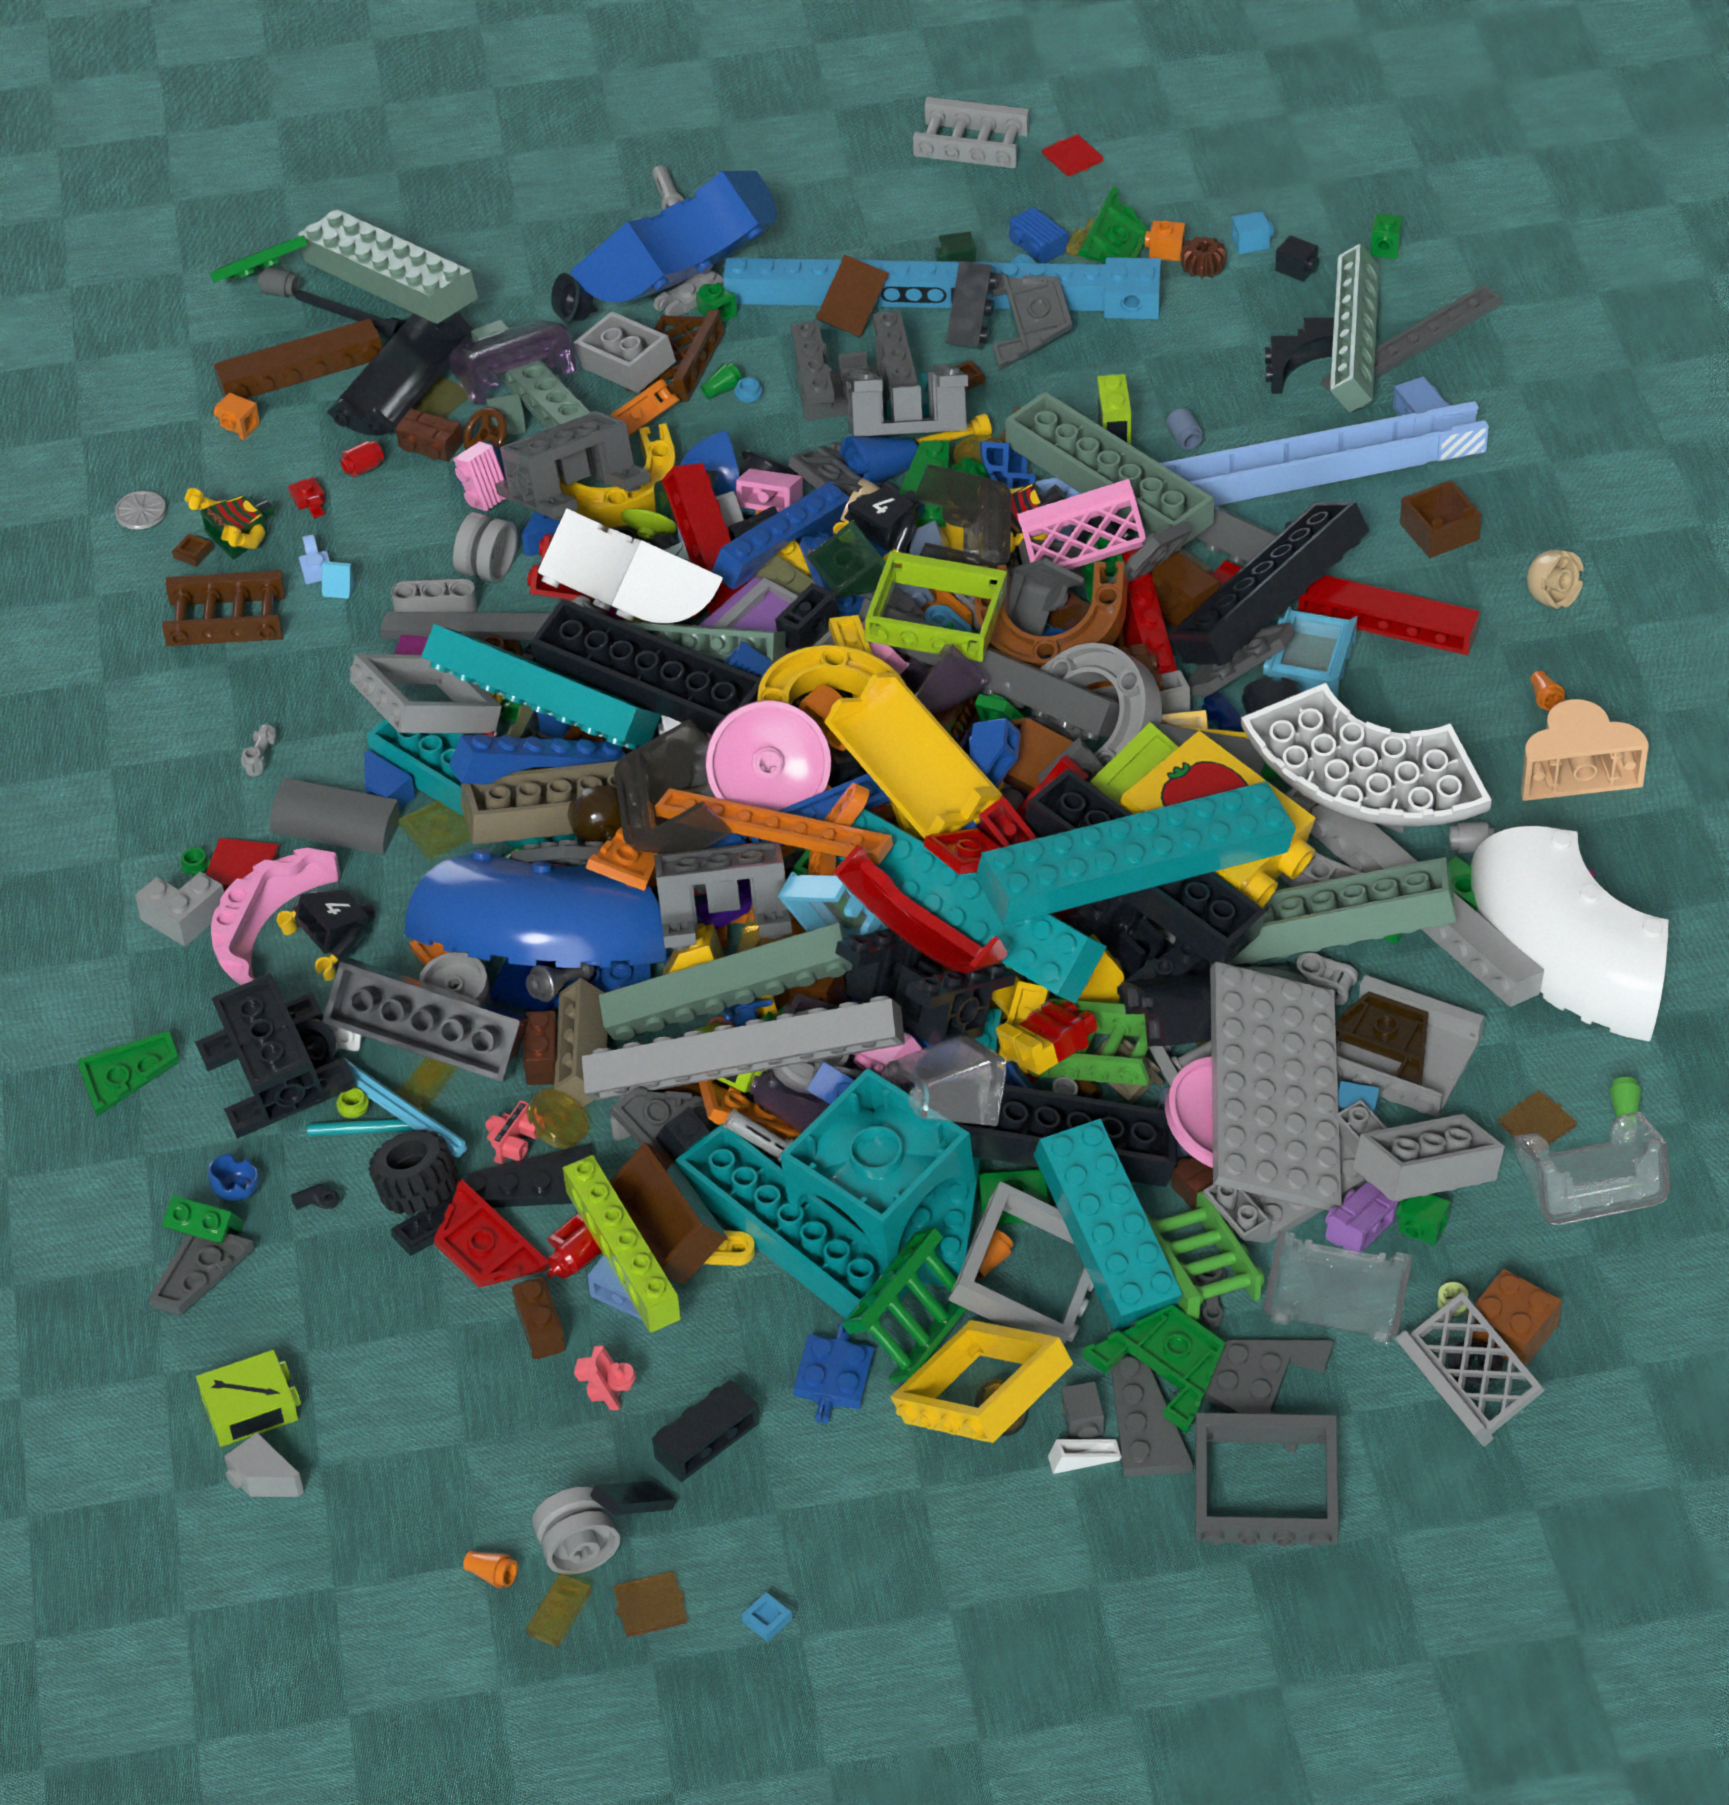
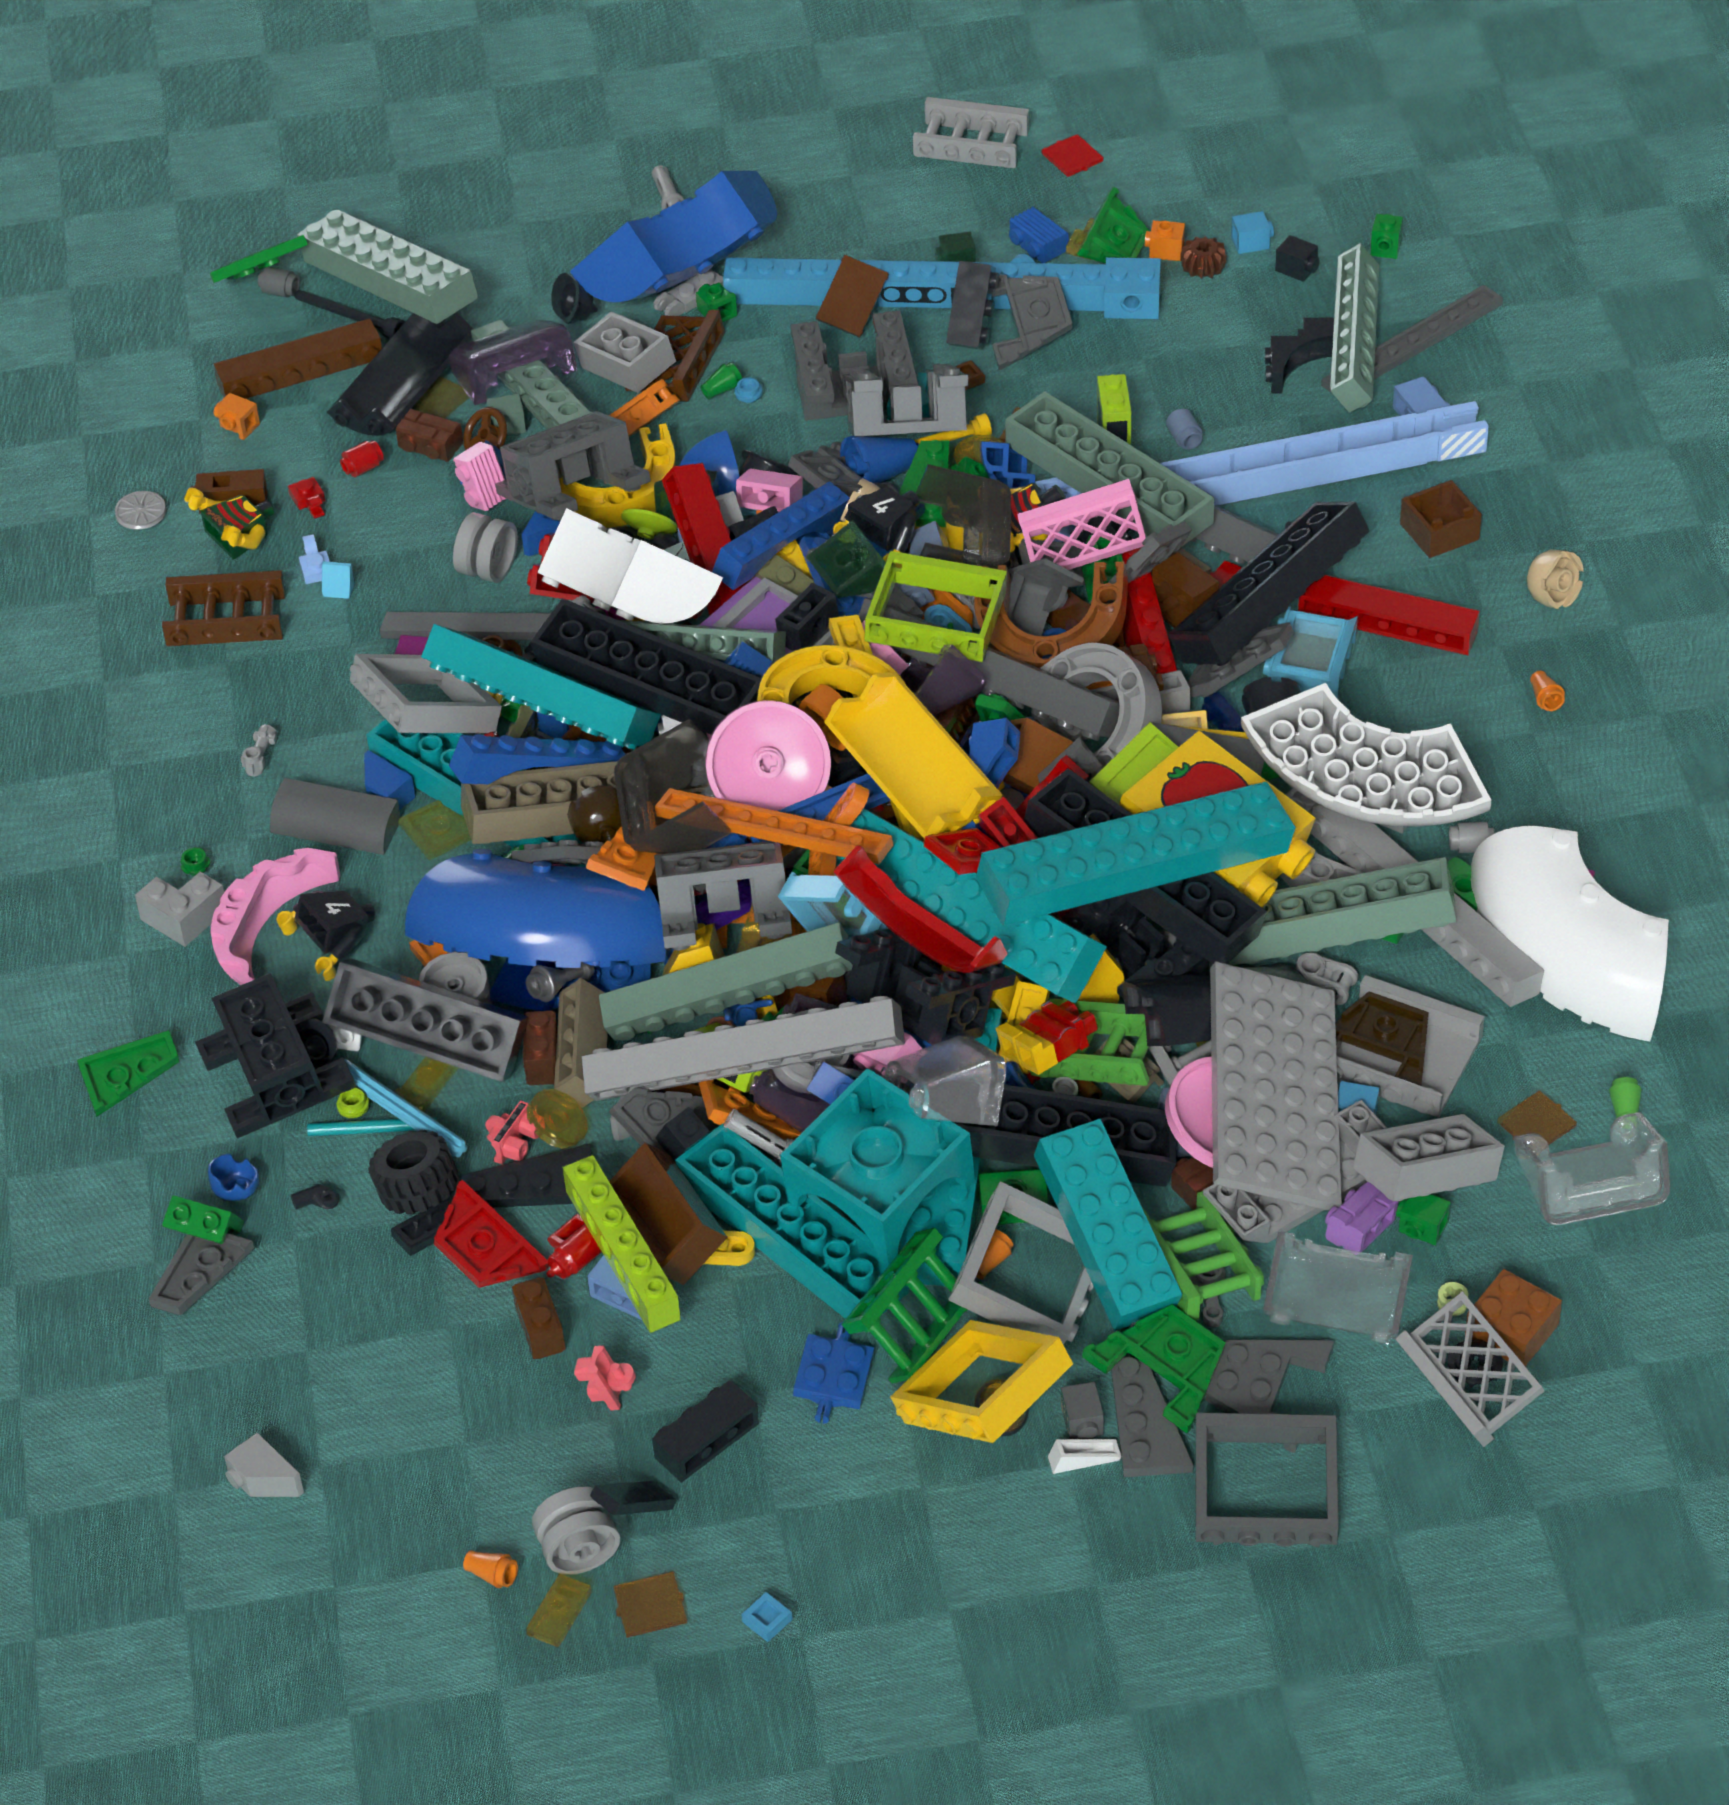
reddish brown tile [172,533,213,567] -> none
lime brick [196,1350,301,1447] -> none
red tile [206,838,280,892] -> none
light grey beam [391,579,478,613] -> none
light nougat brick [1521,699,1649,801] -> none
none -> reddish brown brick [191,469,268,514]

